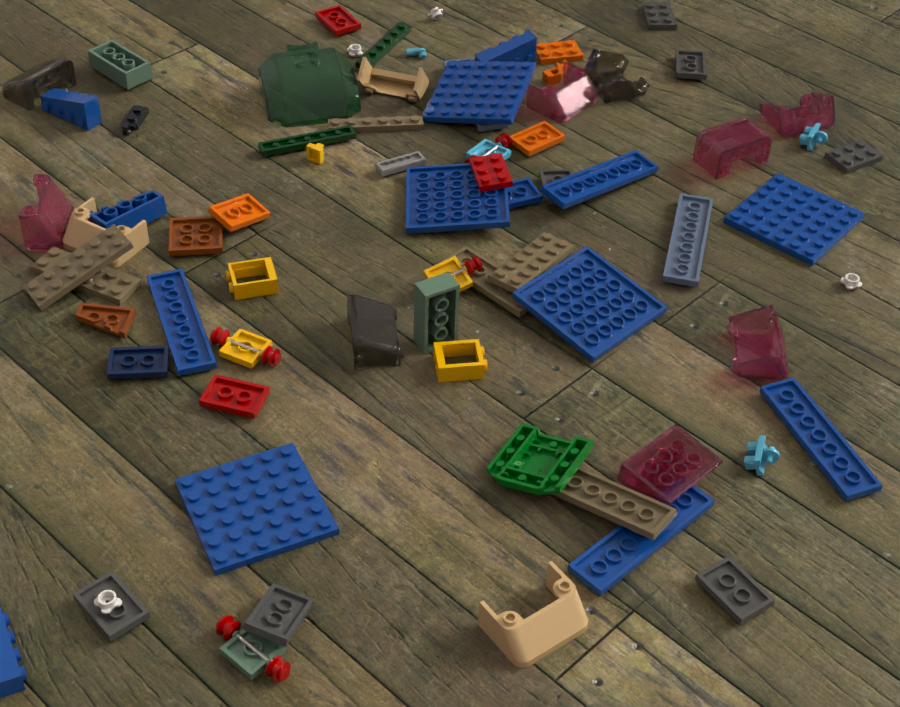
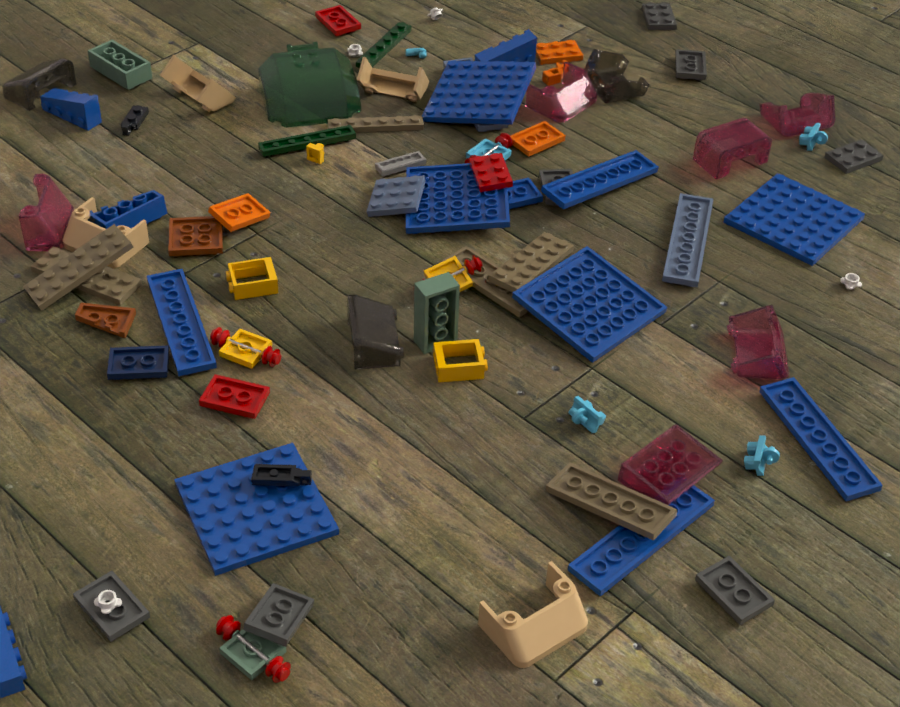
green wedge [486,423,594,495] -> none
none -> tan windscreen [160,55,236,113]
none -> black hinge [251,464,312,486]
none -> sand blue plate [366,175,426,217]
none -> medium azure hips [568,396,606,433]

